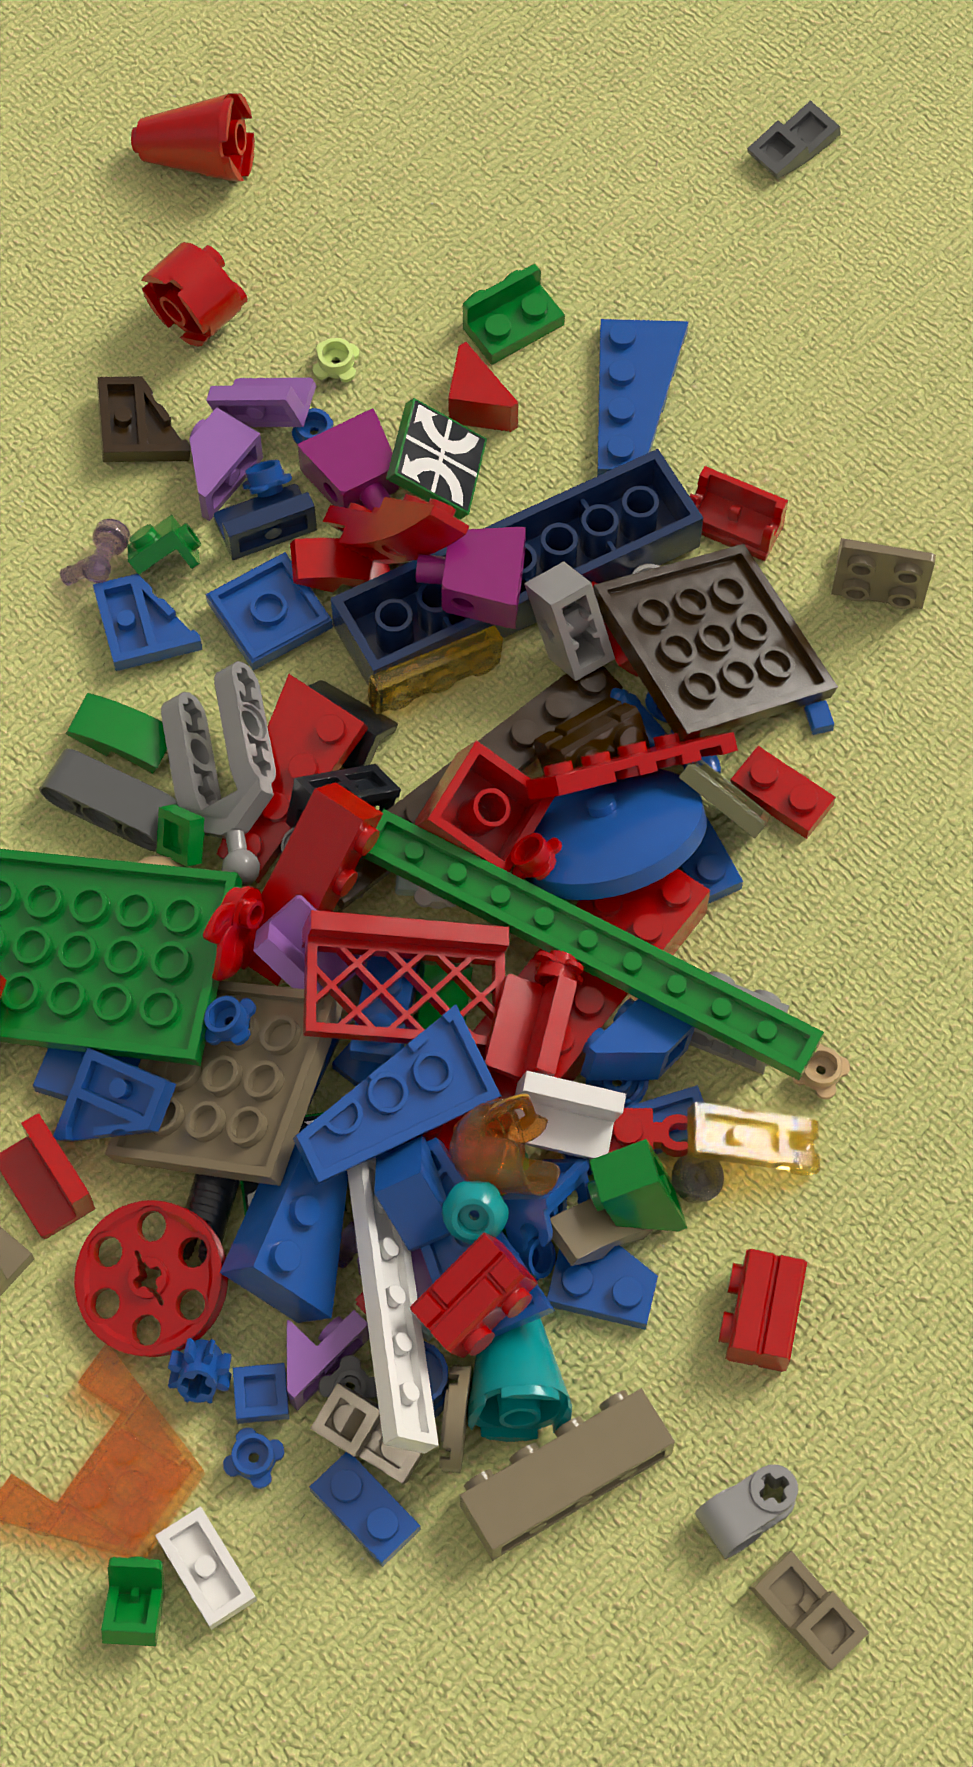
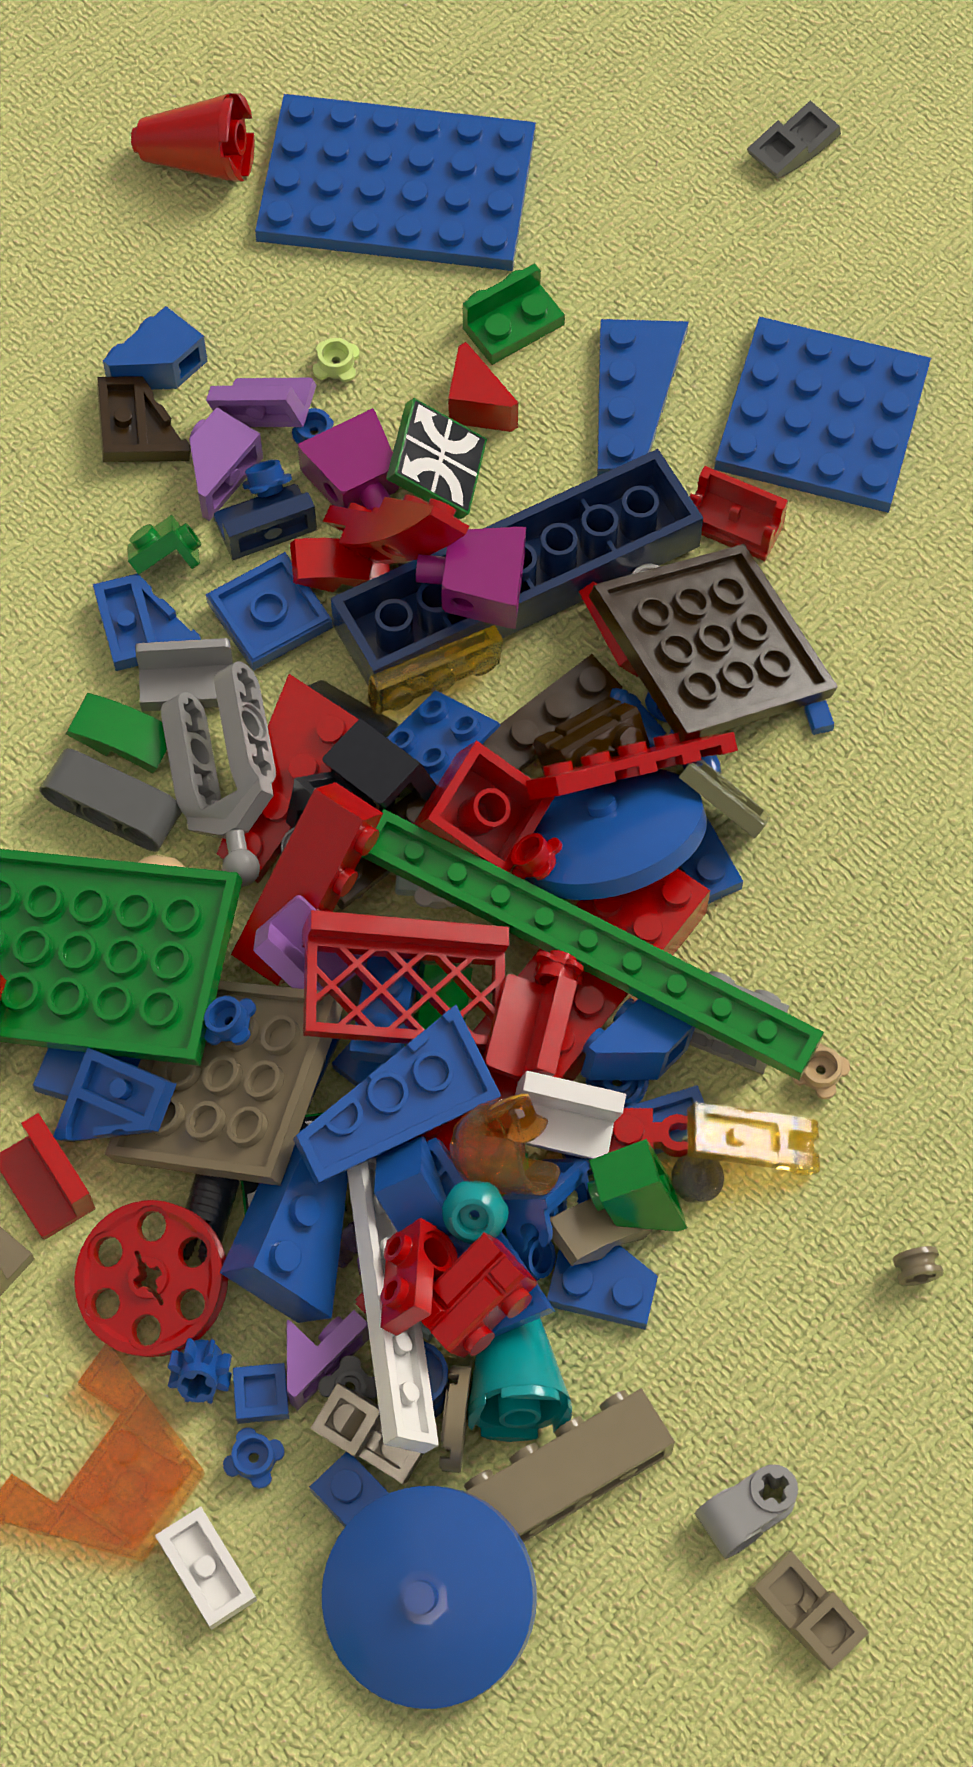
piece [60,519,131,586] -> none
green bracket [101,1556,165,1646] -> none
red brick [141,242,248,347] -> none
green plate [156,804,205,867] -> none
red plate [203,886,265,981] -> none
light grey brick [524,562,615,681] -> none
red brick [718,1249,807,1372] -> none
red plate [730,746,836,839] -> none
dark tan bracket [831,538,936,609] -> none
none -> blue slope [103,306,208,390]
none -> light grey panel [135,638,233,712]
none -> blue plate [255,94,536,271]
none -> black panel [322,718,437,809]
none -> blue dish [322,1486,537,1709]
none -> red plate [380,1218,457,1336]
none -> blue hinge [387,690,501,785]
none -> blue plate [714,316,931,513]
none -> dark tan bush [892,1246,944,1286]

